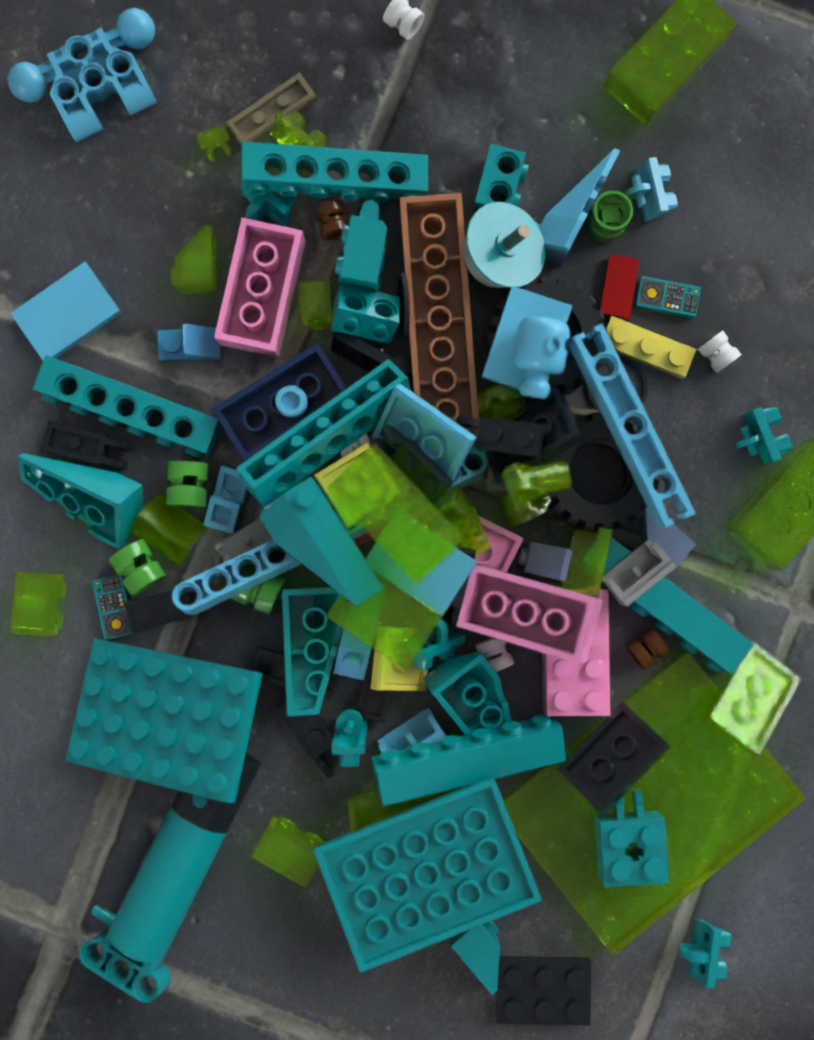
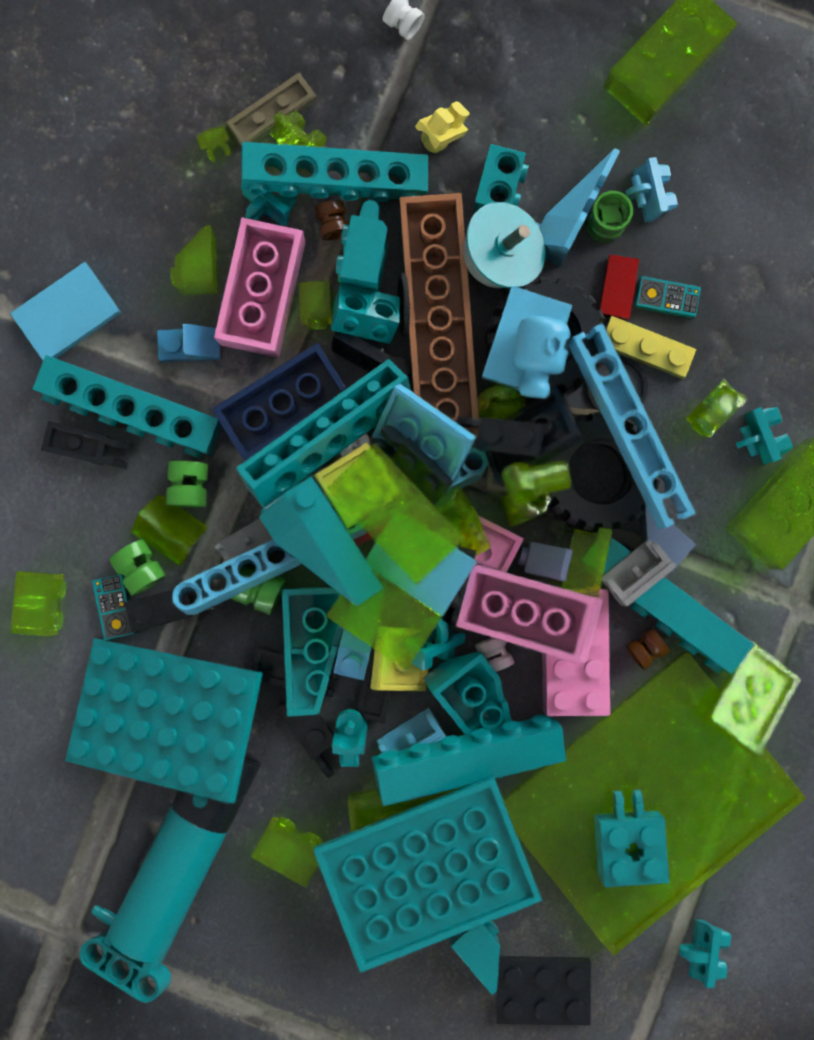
medium azure connector [7,8,157,143] -> none
teal wedge [18,453,143,550] -> none
medium azure slope [203,464,248,534] -> none
medium azure tile [275,385,308,418] -> none
black plate [557,702,670,816] -> none
white wheel [698,331,742,373] -> none
none -> light yellow hips [415,101,469,153]
none -> clear neon green hips [686,378,748,438]

